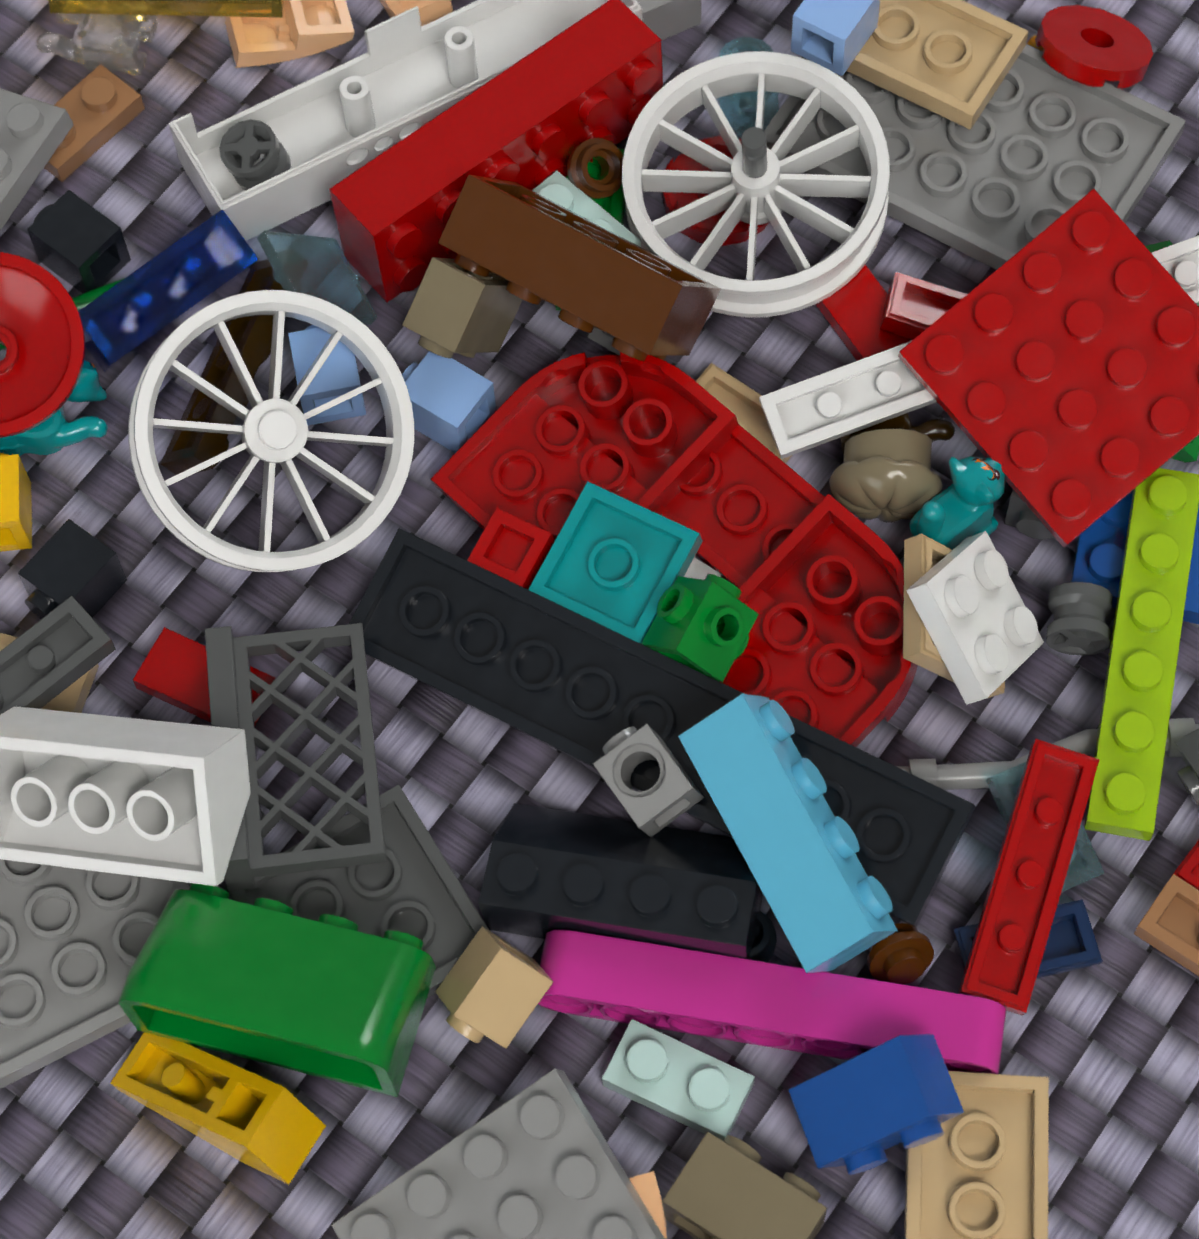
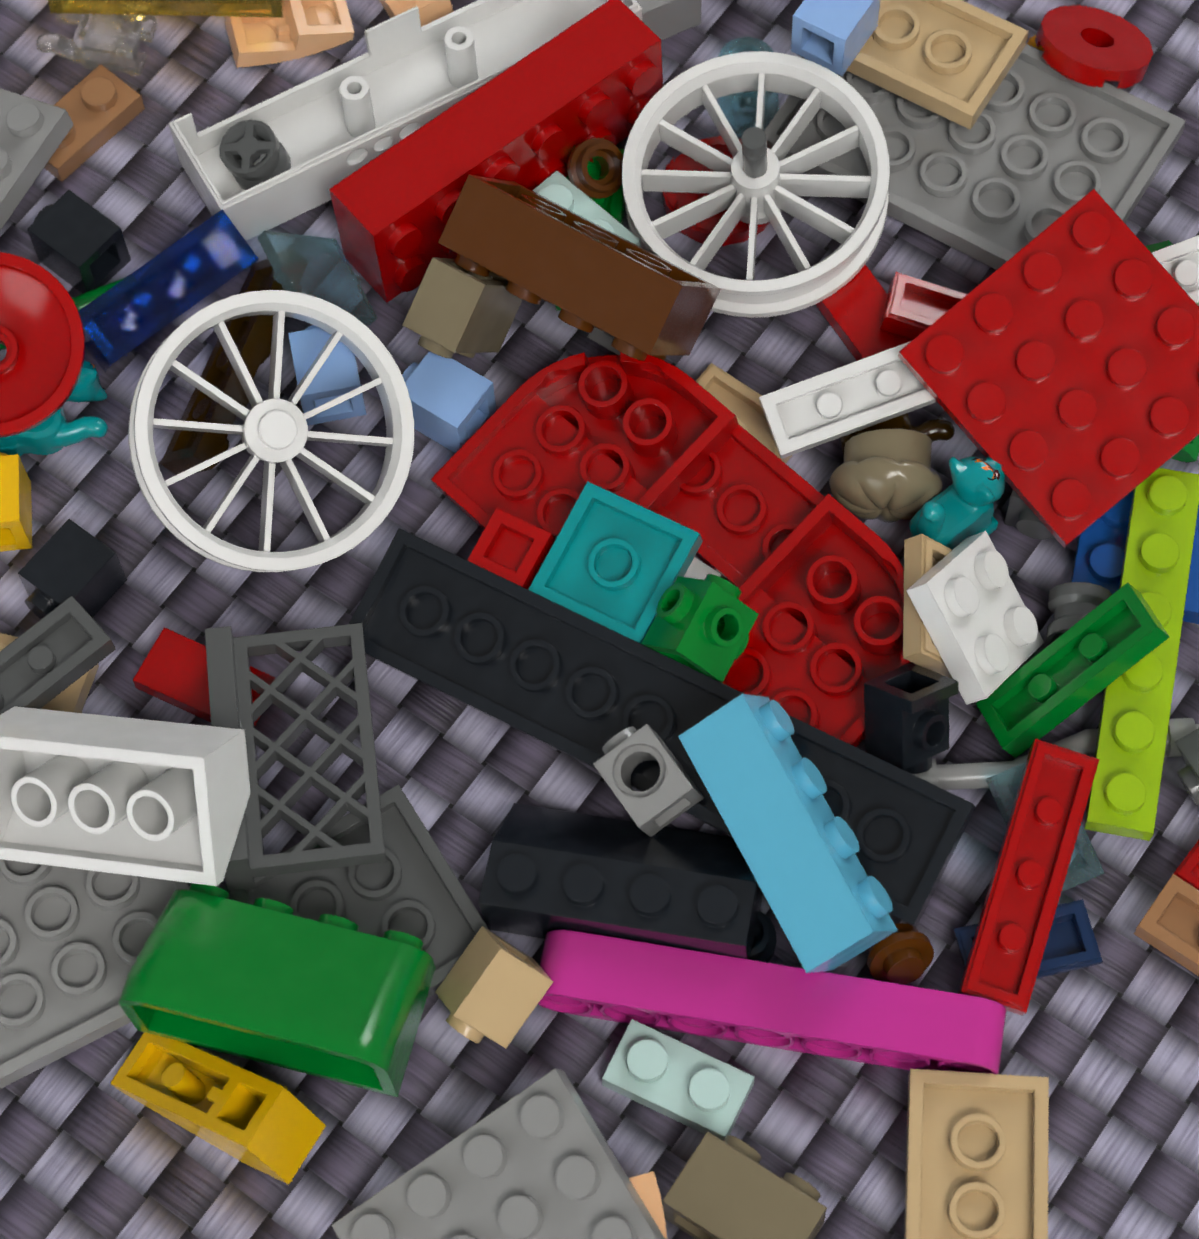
blue brick [789,1034,964,1175] -> none
none -> black brick [864,662,959,774]
none -> green plate [976,582,1169,758]

